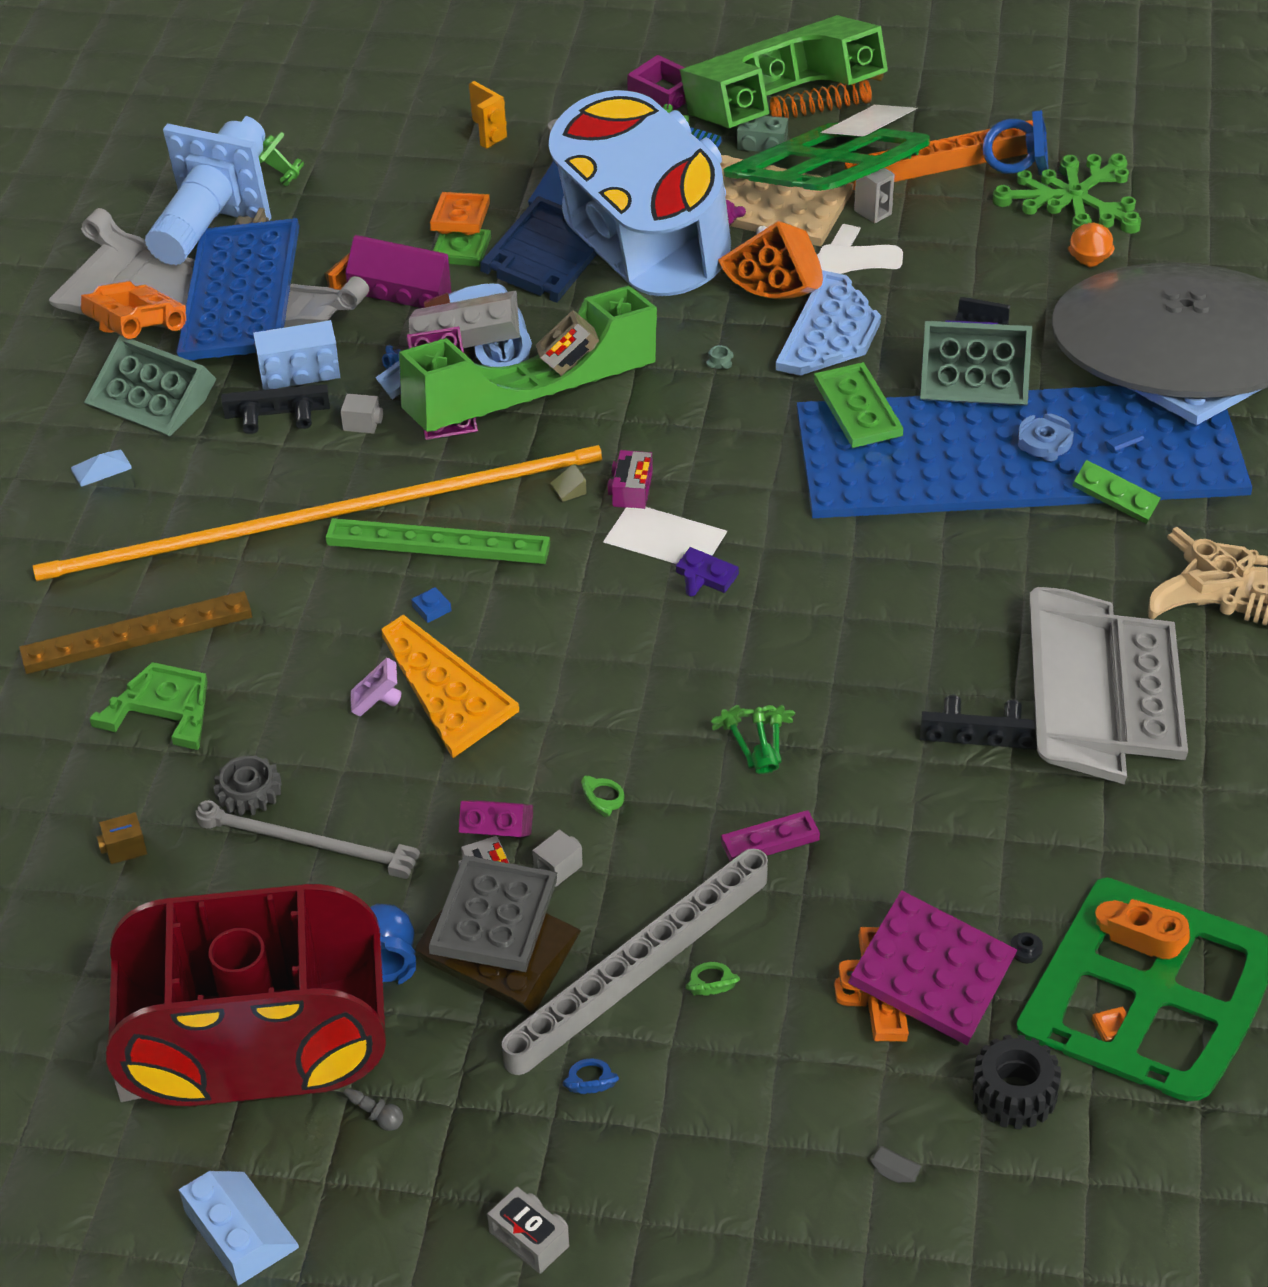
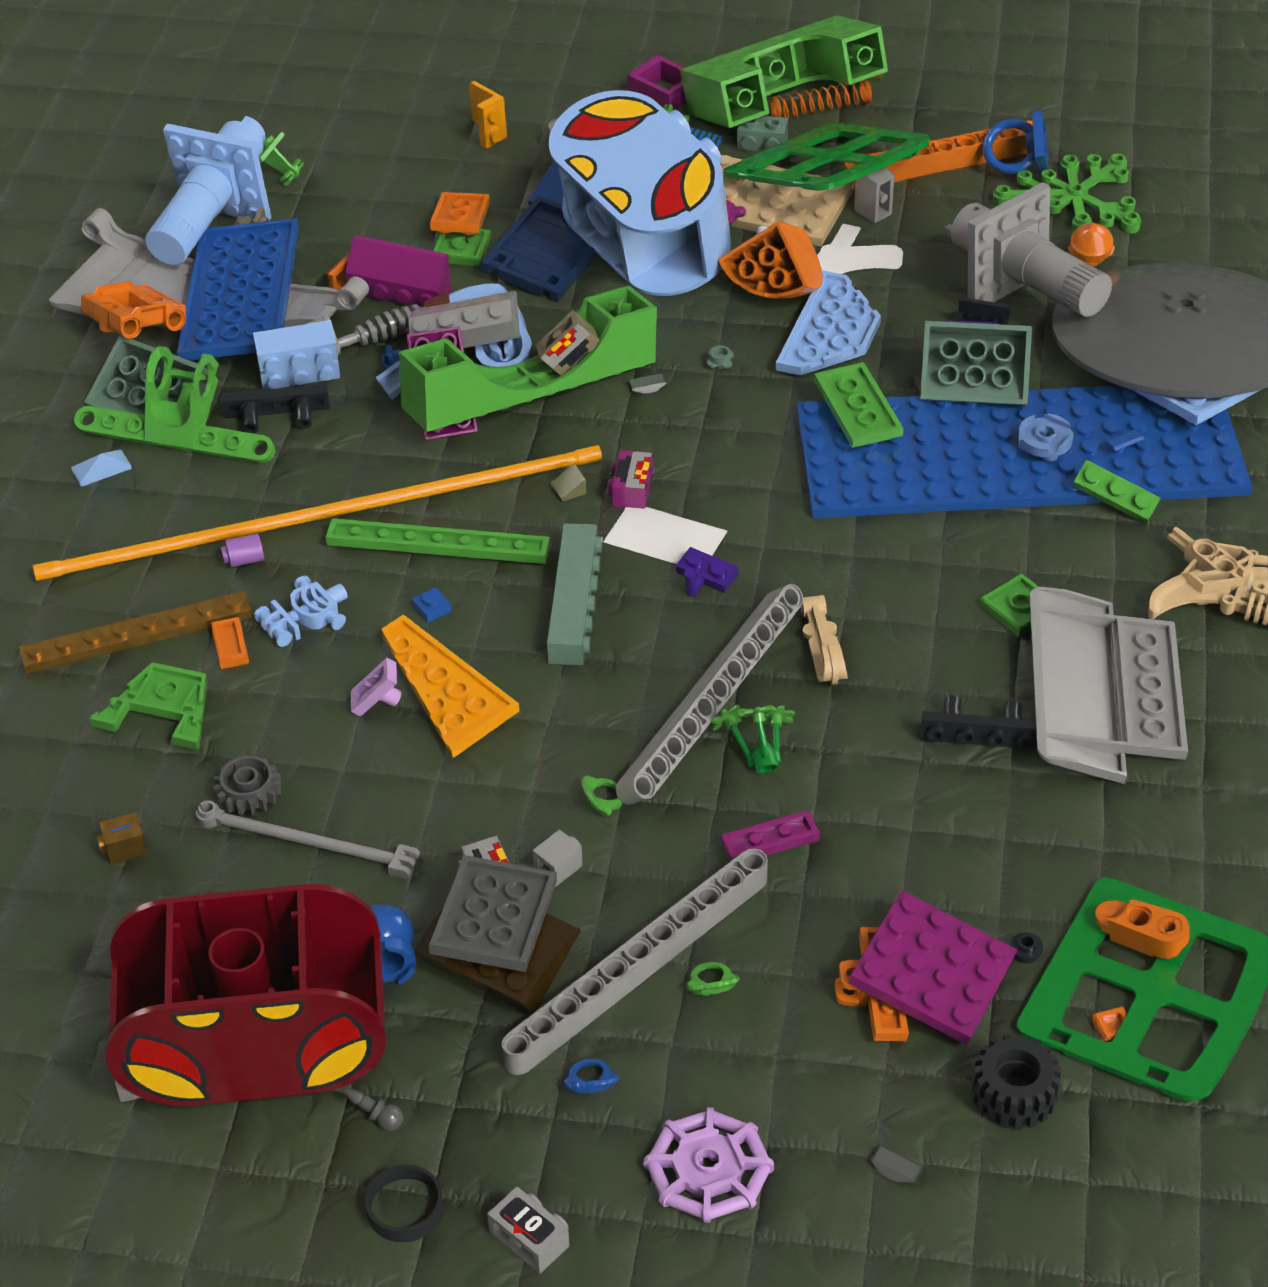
light blue slope [179,1171,299,1286] -> none
light grey brick [341,394,383,434] -> none
magenta window [458,800,533,837] -> none
white sticker [820,105,918,136] -> none
none -> bright green piece [74,346,276,464]
none -> orange tile [211,617,249,669]
none -> medium lavender brick [221,533,264,567]
none -> light blue piece [254,576,348,647]
none -> light grey piece [307,304,425,355]
none -> black tyre [365,1164,443,1242]
none -> sand green brick [547,523,603,665]
none -> light grey beam [616,584,803,805]
none -> dark grey piece [628,373,666,394]
none -> lavender plate [643,1107,774,1223]
none -> tan piece [800,595,848,685]
none -> light grey piece [944,182,1112,317]
none -> bright green tile [979,573,1039,637]

